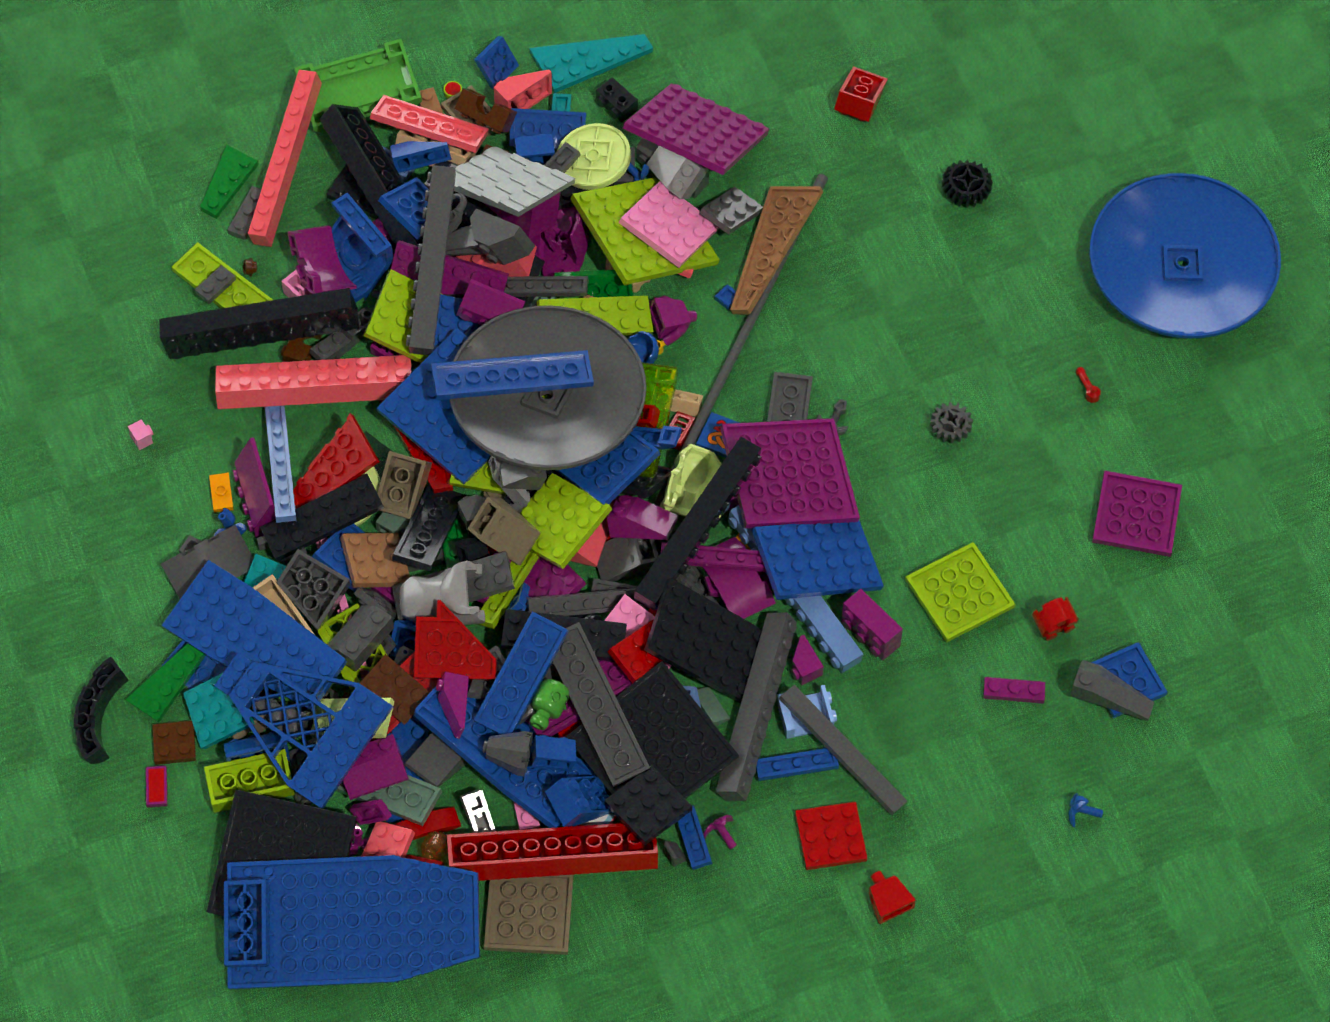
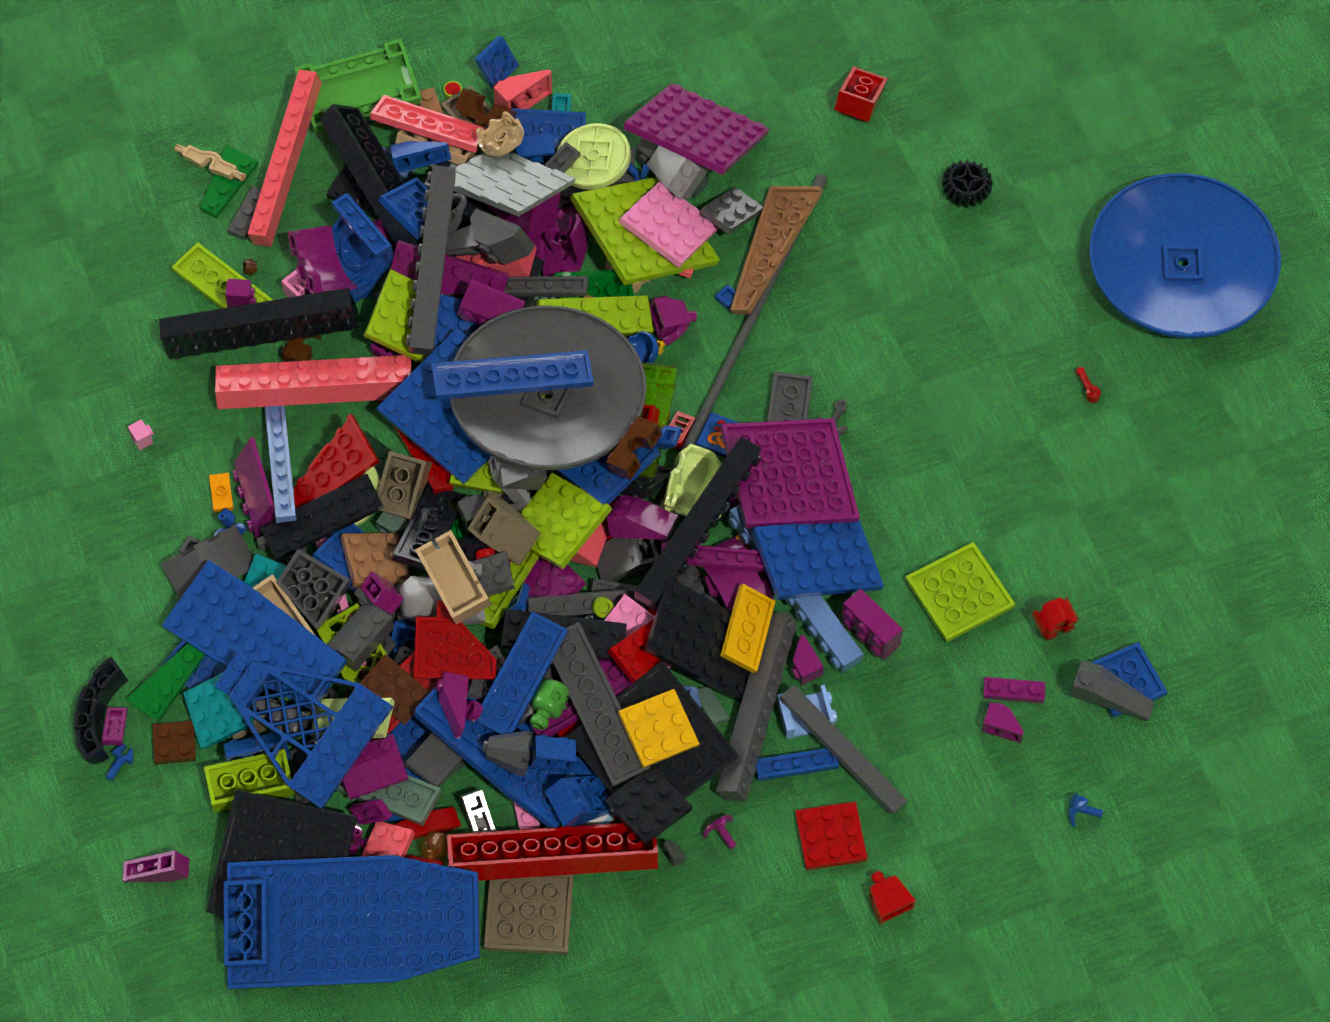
tile [146,766,168,808] -> none
dark grey plate [195,265,236,304] -> none
dark grey slope [310,306,373,360] -> none
teal wing [529,34,653,93] -> none
black brick [596,77,638,123] -> none
tan slope [660,387,703,417] -> none
blue plate [677,806,713,870] -> none
dark grey gear [930,402,973,443] -> none
magenta plate [1092,471,1182,557] -> none
none -> magenta plate [102,707,128,746]
none -> blue bar [106,744,134,781]
none -> magenta slope [122,850,190,882]
none -> tan piece [174,144,246,181]
none -> magenta piece [225,279,257,308]
none -> magenta brick [360,571,403,614]
none -> tan piece [415,530,492,624]
none -> magenta tile [465,700,483,722]
none -> red tile [475,548,496,560]
none -> tan plate [476,111,524,157]
none -> lime tile [592,596,613,618]
none -> reddish brown arch [606,416,662,481]
none -> yellow plate [618,689,699,768]
none -> yellow plate [720,584,776,673]
none -> magenta slope [982,702,1024,743]

